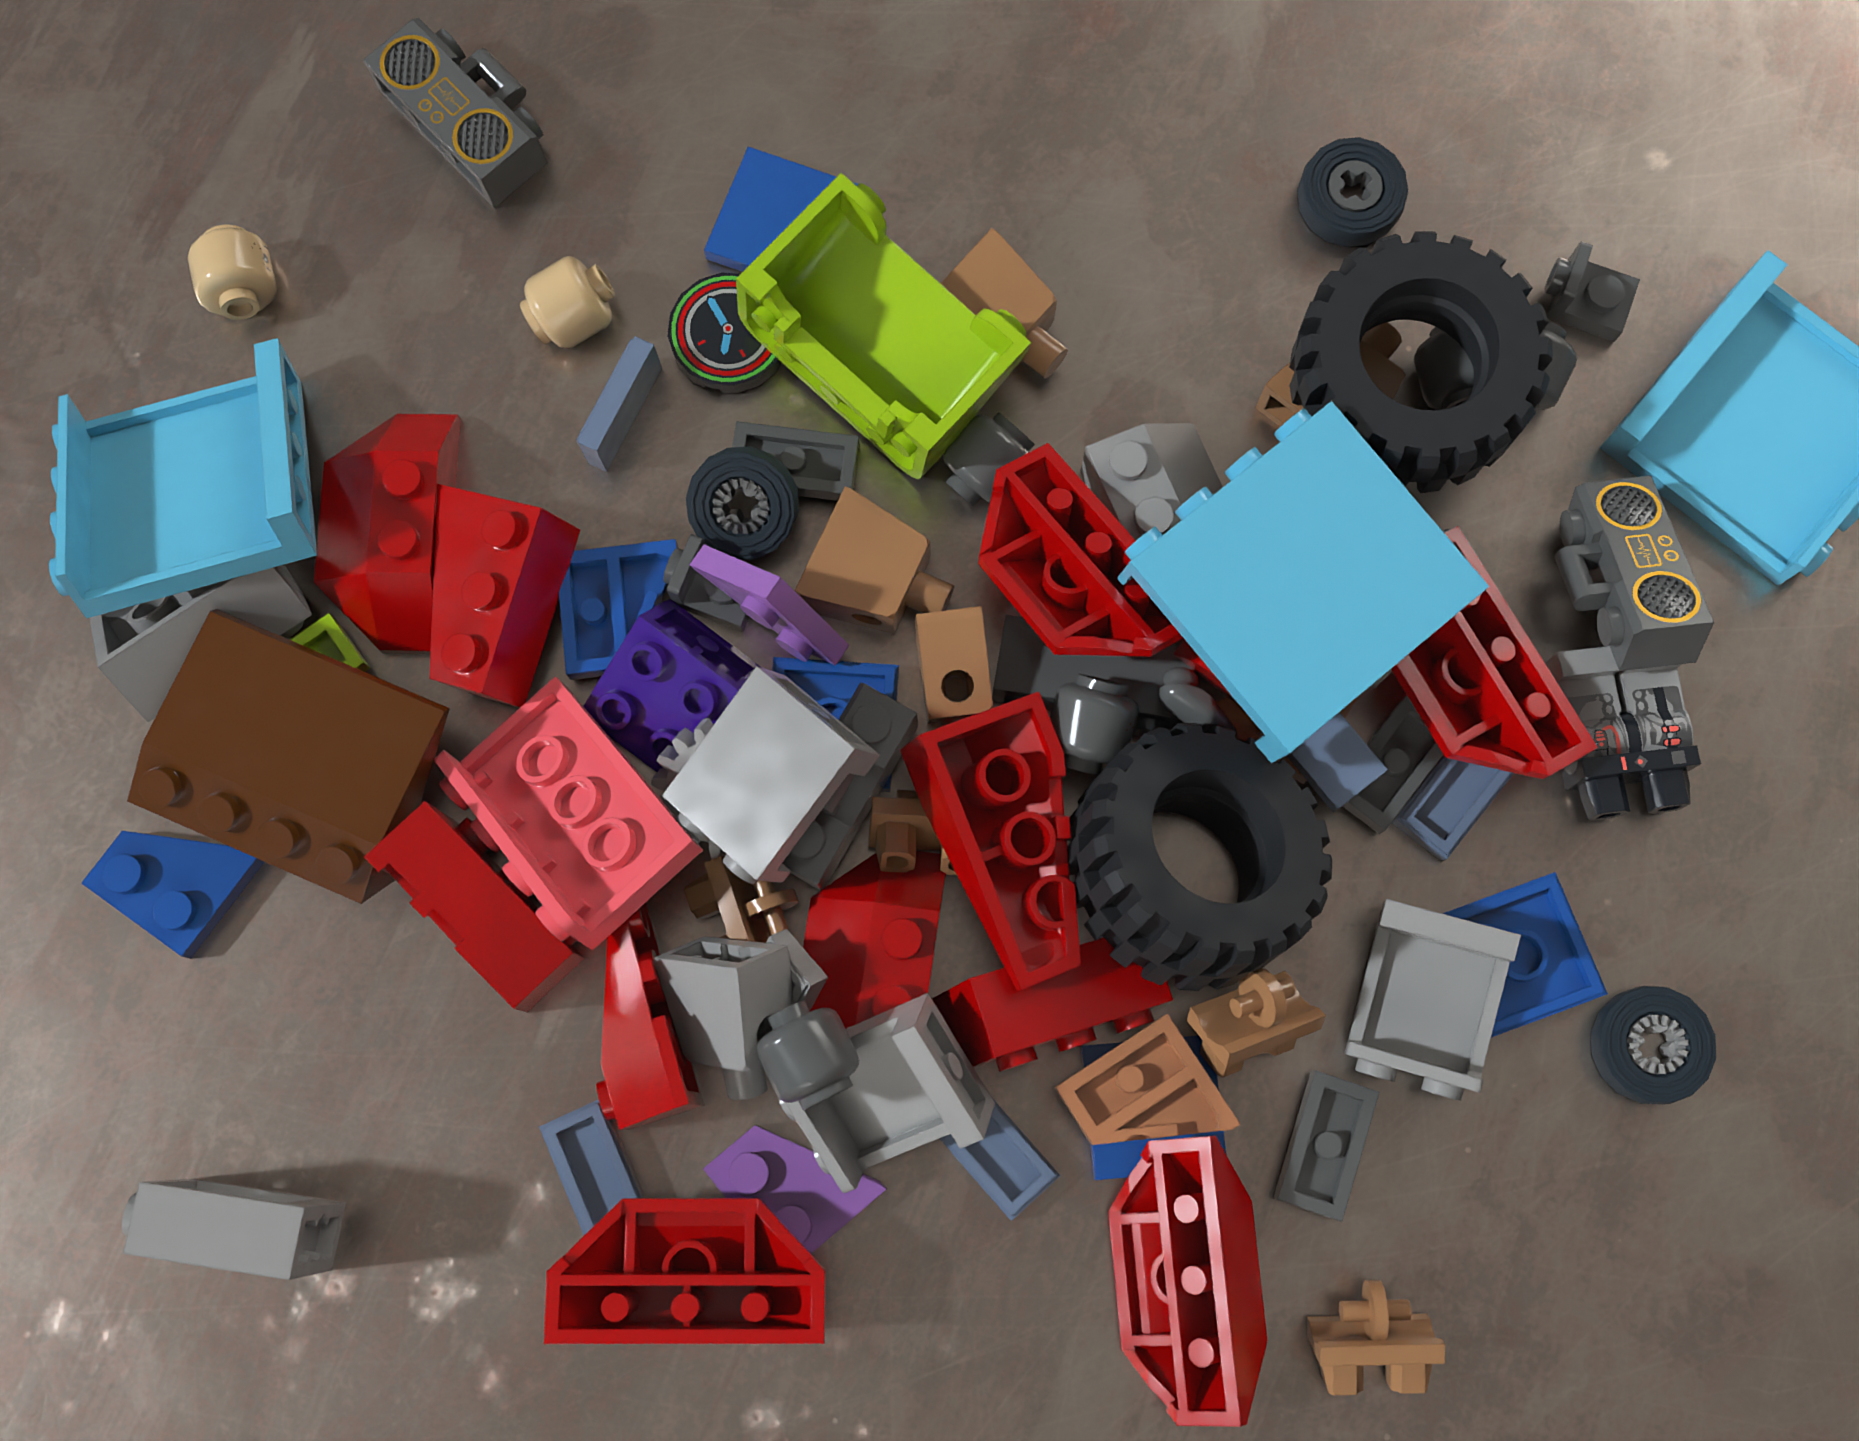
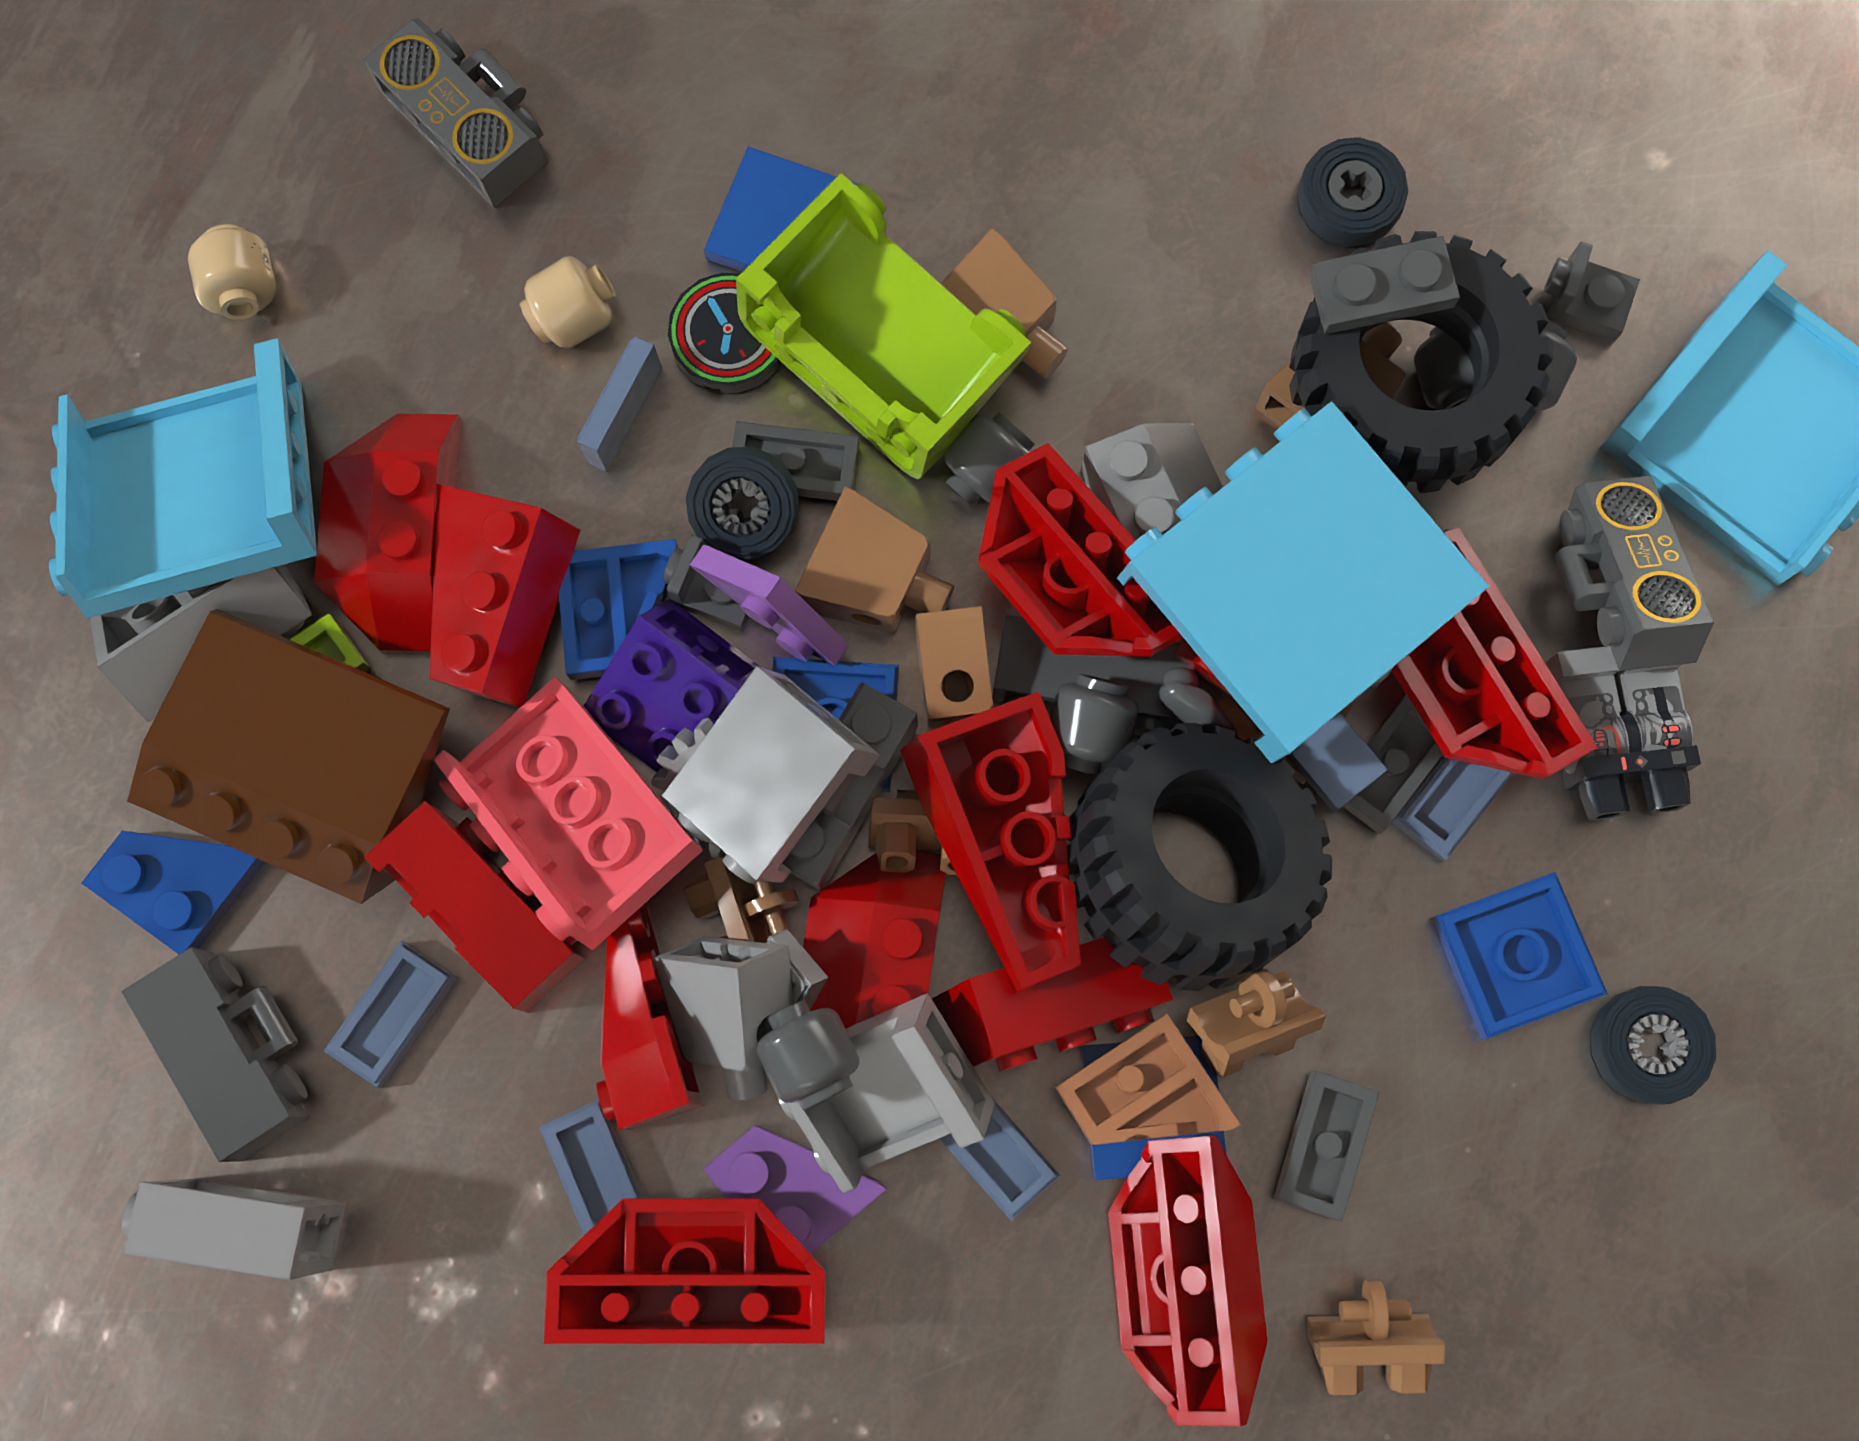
light grey panel [1344,899,1521,1101] -> none
none -> dark grey piece [121,947,309,1162]
none -> sand blue tile [324,941,459,1088]
none -> dark grey plate [1309,236,1460,335]

